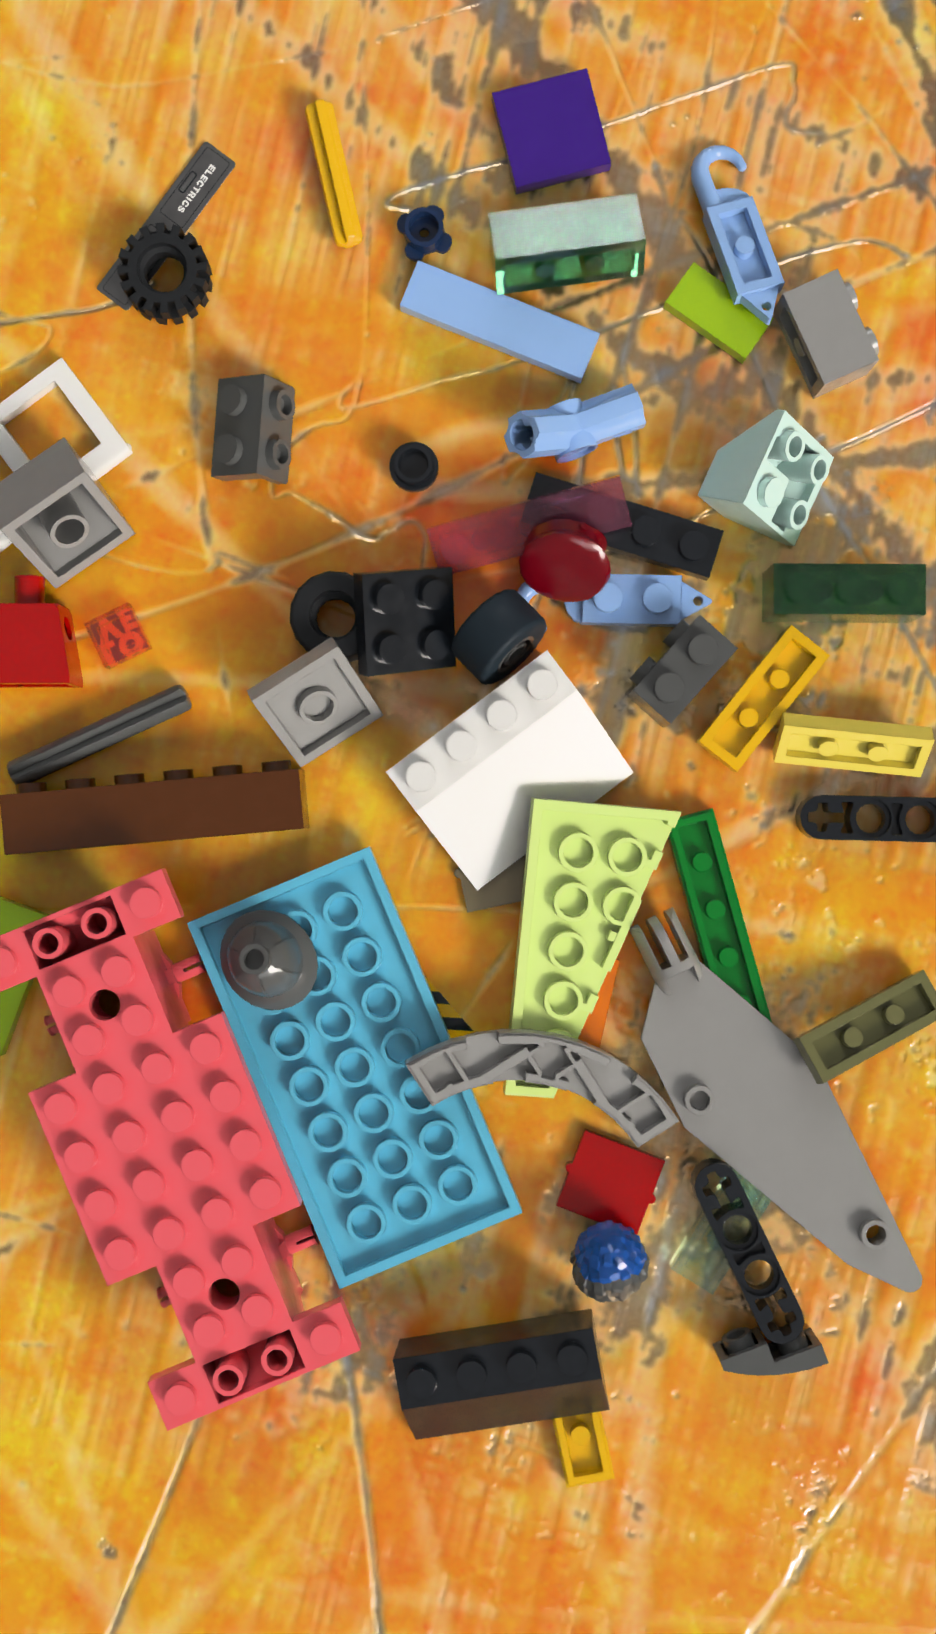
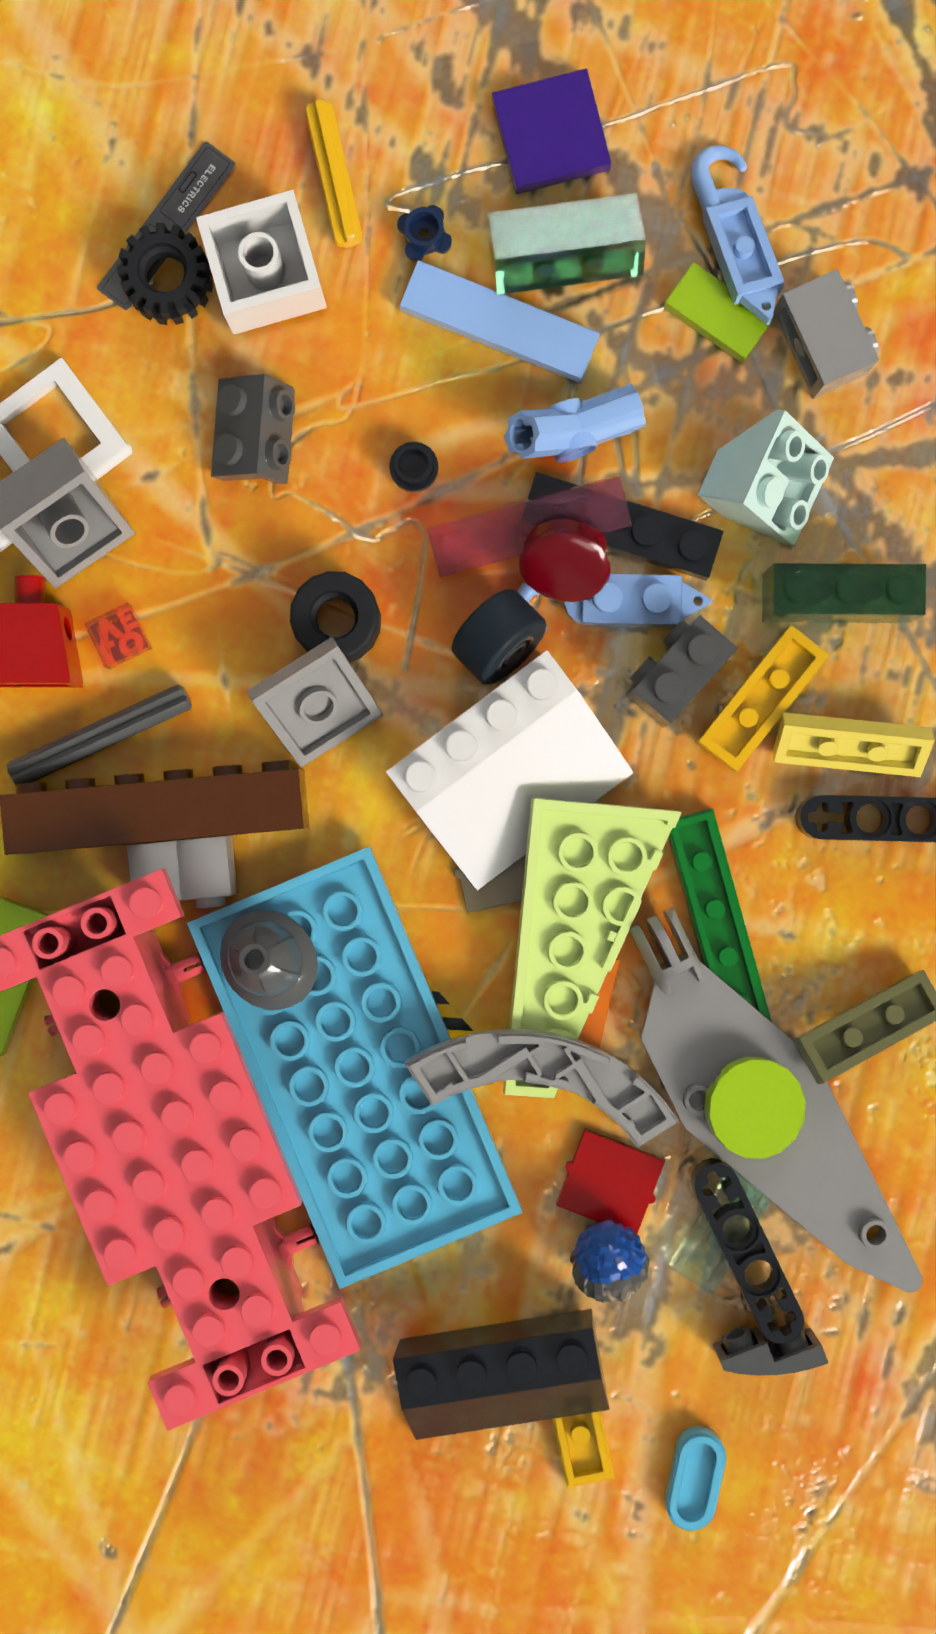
black plate [353,566,456,677] -> none
none -> light grey brick [127,836,238,908]
none -> white brick [196,190,327,335]
none -> medium azure tile [665,1426,726,1531]
none -> lime tile [704,1056,806,1159]

